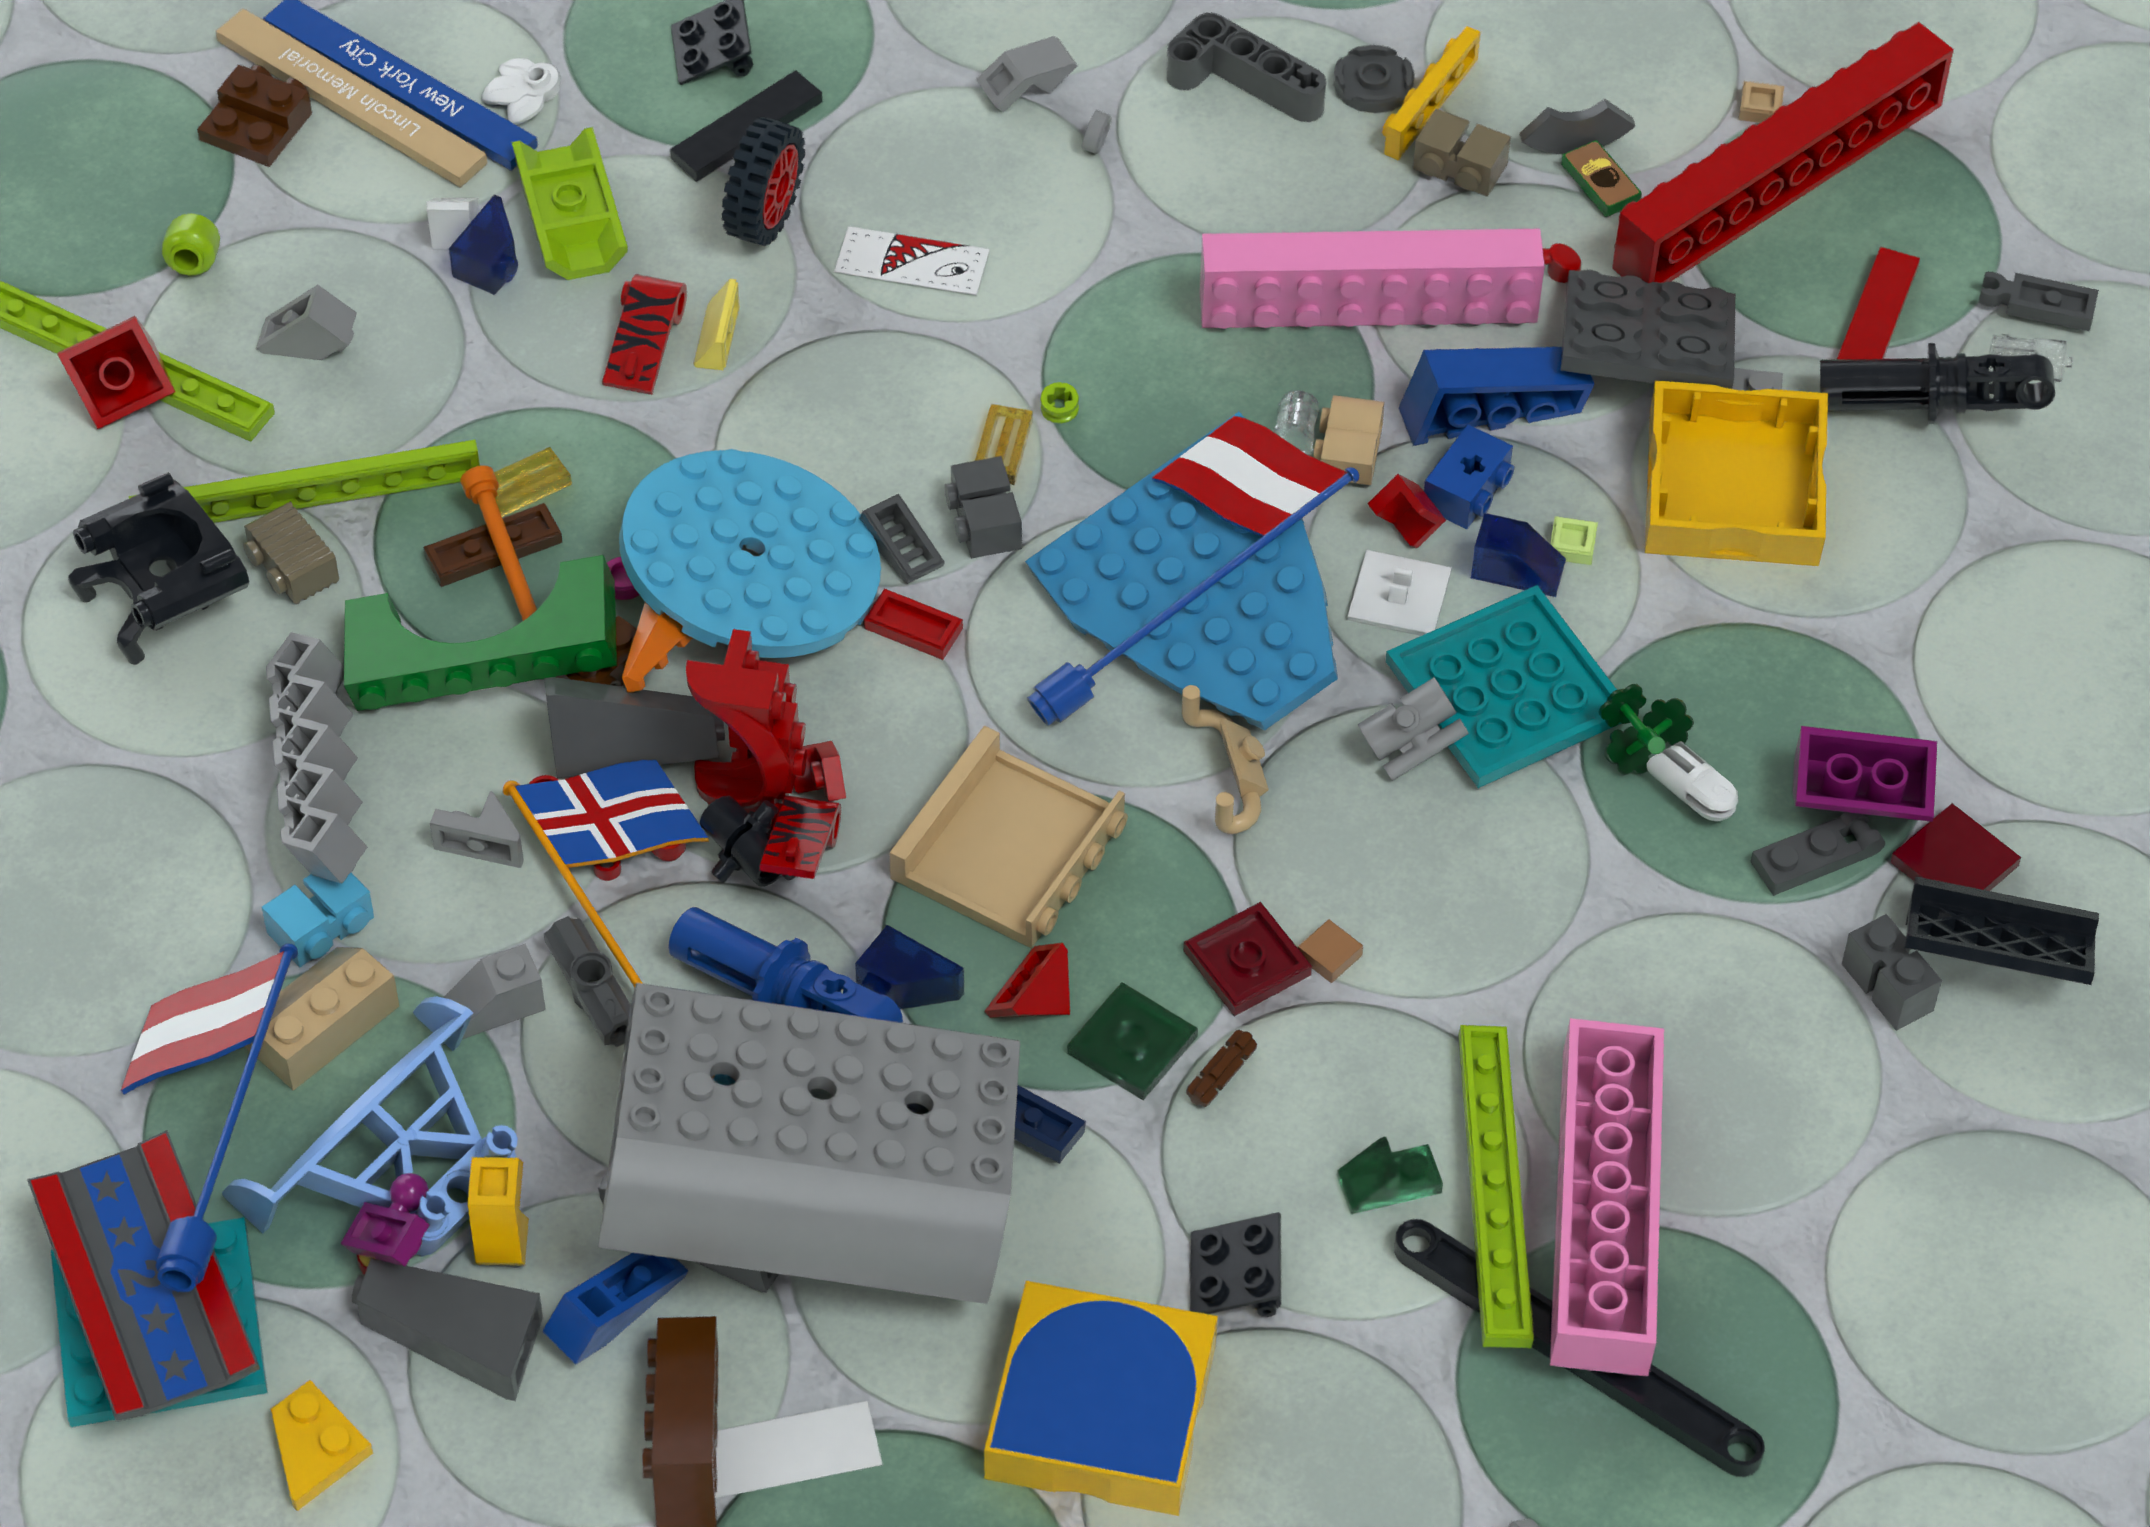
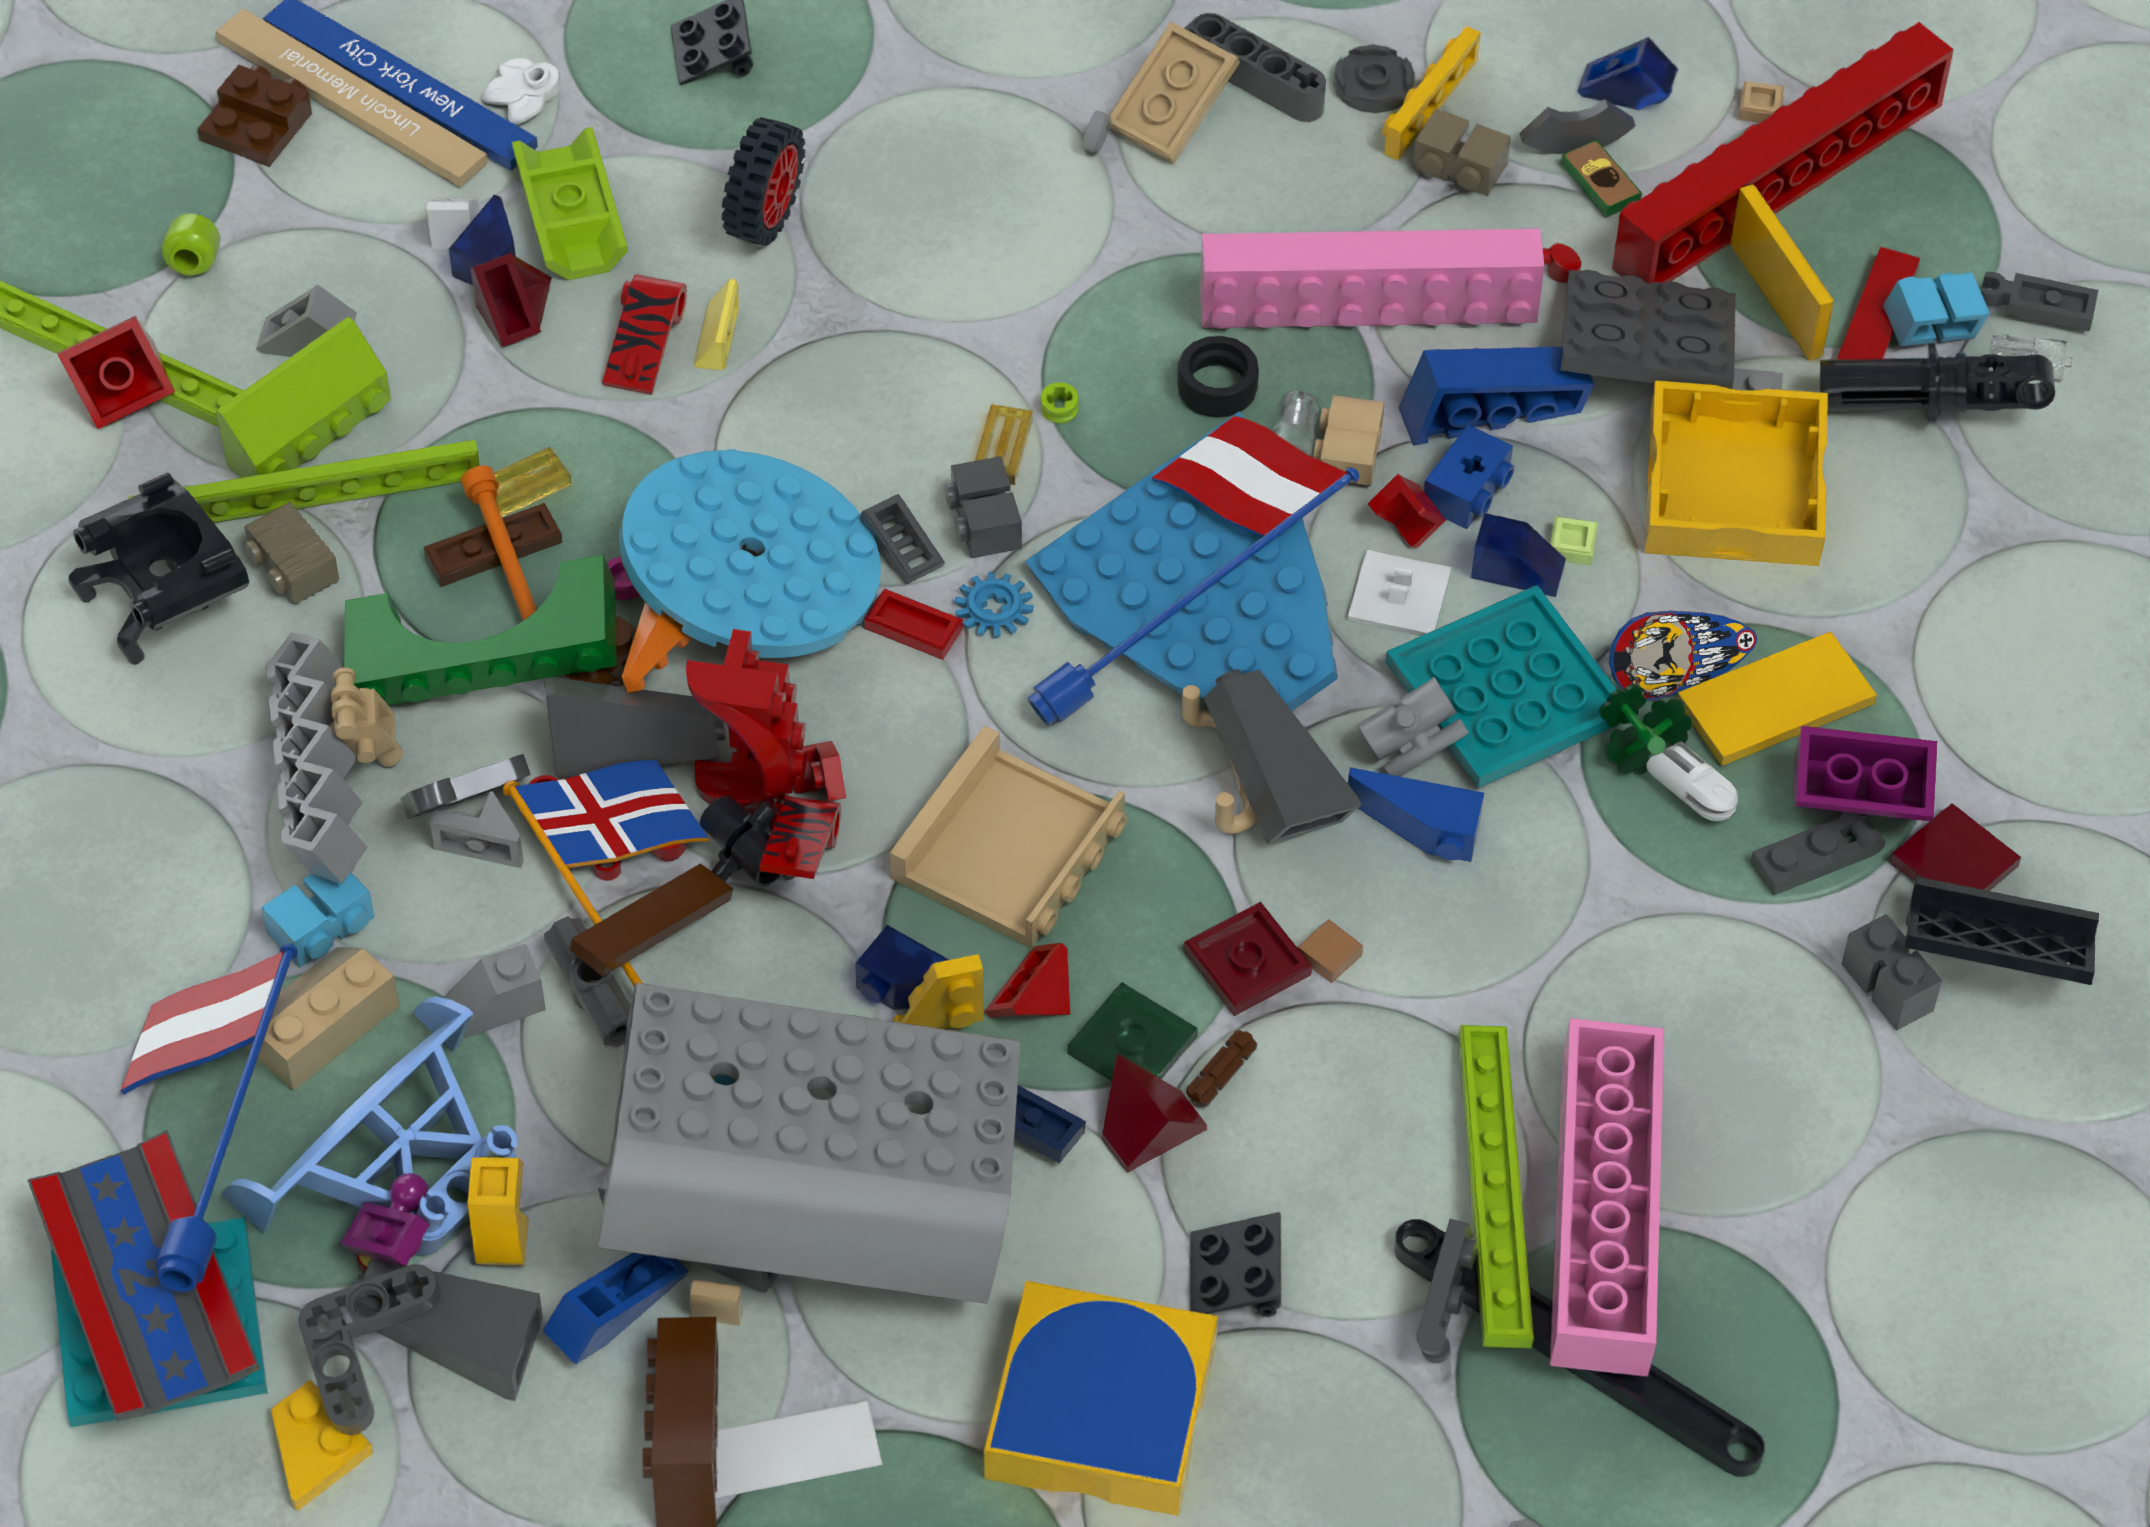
blue piece [669,907,903,1023] -> none
black tile [670,70,822,181] -> none
white sticker [834,226,990,295] -> none
light grey slope [976,36,1078,111] -> none
clear green slope [1337,1136,1443,1215] -> none
none -> lime slope [216,316,391,478]
none -> dark grey beam [299,1264,440,1435]
none -> tan piece [330,668,403,767]
none -> dark grey beam [400,754,531,819]
none -> dark red slope [471,253,552,347]
none -> reddish brown tile [570,863,733,976]
none -> tan tile [690,1279,743,1326]
none -> yellow wing [892,954,984,1029]
none -> dark azure gear [955,572,1034,637]
none -> dark red slope [1102,1053,1207,1173]
none -> tan tile [1110,21,1240,164]
none -> black tyre [1177,336,1259,417]
none -> dark grey slope [1204,669,1361,843]
none -> blue slope [1348,767,1484,862]
none -> dark grey plate [1416,1219,1478,1363]
none -> clear blue slope [1577,37,1678,110]
none -> shield [1609,610,1757,700]
none -> yellow tile [1677,631,1877,766]
none -> yellow tile [1730,185,1834,361]
none -> medium azure piece [1883,273,1990,346]

